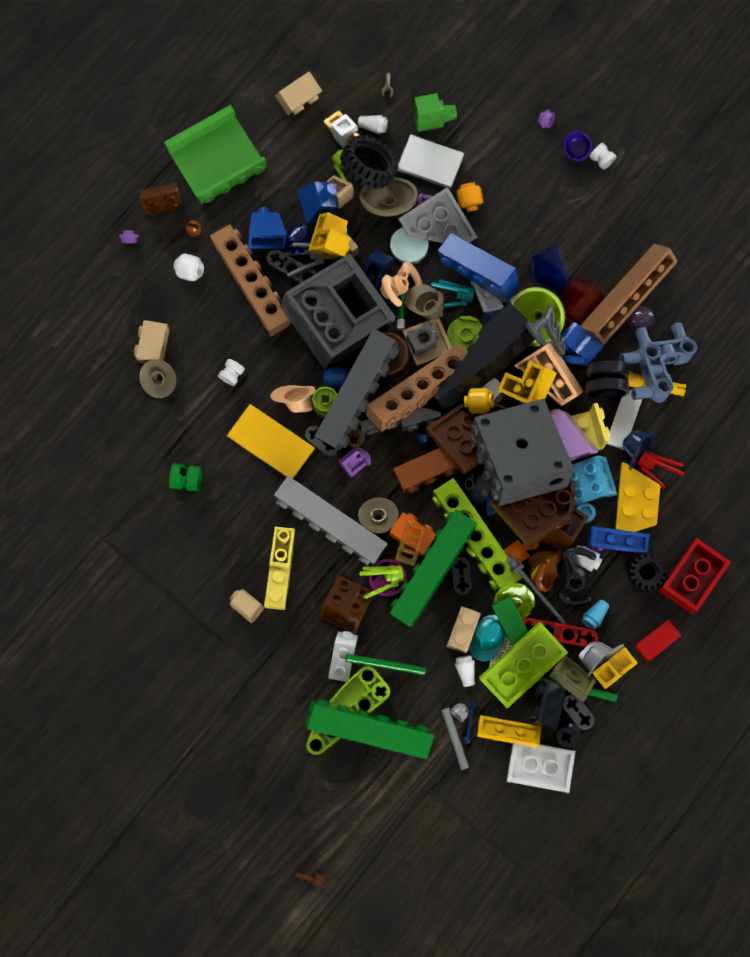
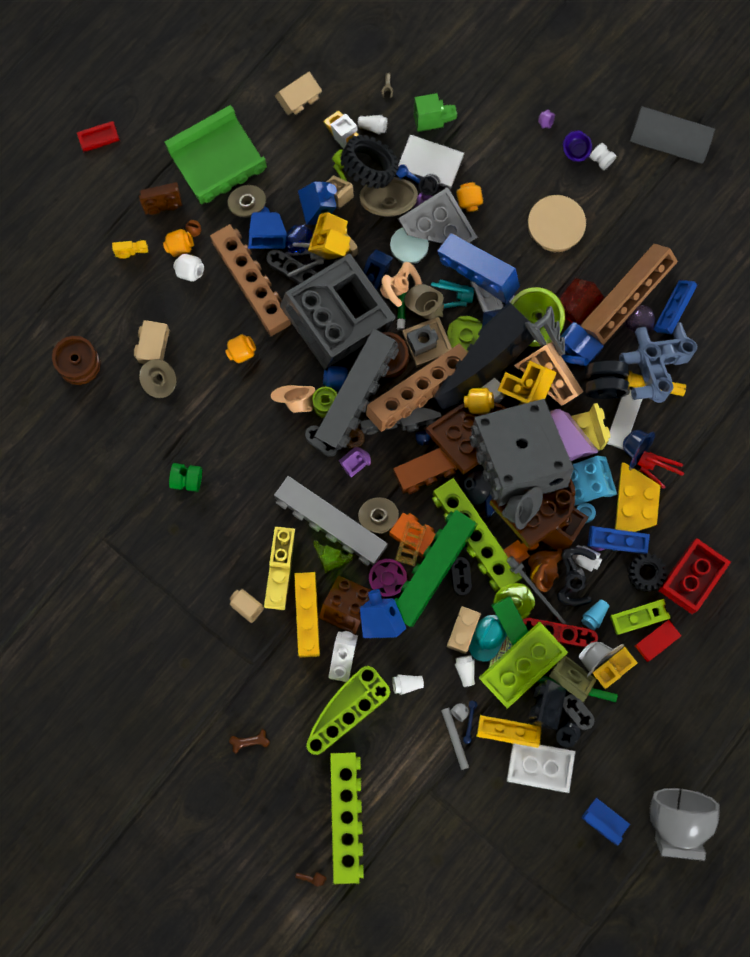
medium lavender plate [119,230,139,244] -> none
white wheel [218,359,245,386] -> none
yellow tile [227,404,315,479] -> none
green brick [304,699,434,759] -> none
green bar [345,654,426,675] -> none
lime plant [359,565,404,599] -> none
clear blue slope [529,243,569,293] -> none
none -> reddish brown wheel [52,336,101,385]
none -> red tile [77,121,120,152]
none -> yellow plate [112,241,148,258]
none -> light orange head [163,229,194,257]
none -> light orange head [225,334,256,363]
none -> dark tan dish [228,185,266,217]
none -> reddish brown piece [229,729,270,754]
none -> yellow brick [294,572,320,658]
none -> clear neon green slope [313,540,353,573]
none -> lime brick [331,753,364,884]
none -> blue torso [360,589,406,638]
none -> white cone [392,675,424,695]
none -> blue hand [396,164,421,184]
none -> black wheel [419,174,441,195]
none -> dark grey piece [502,487,543,530]
none -> tan tile [528,195,586,252]
none -> blue panel [581,798,630,845]
none -> lime plate [610,599,671,635]
none -> dark grey brick [630,106,715,164]
none -> light grey plate [650,789,720,860]
none -> blue tile [654,280,697,334]

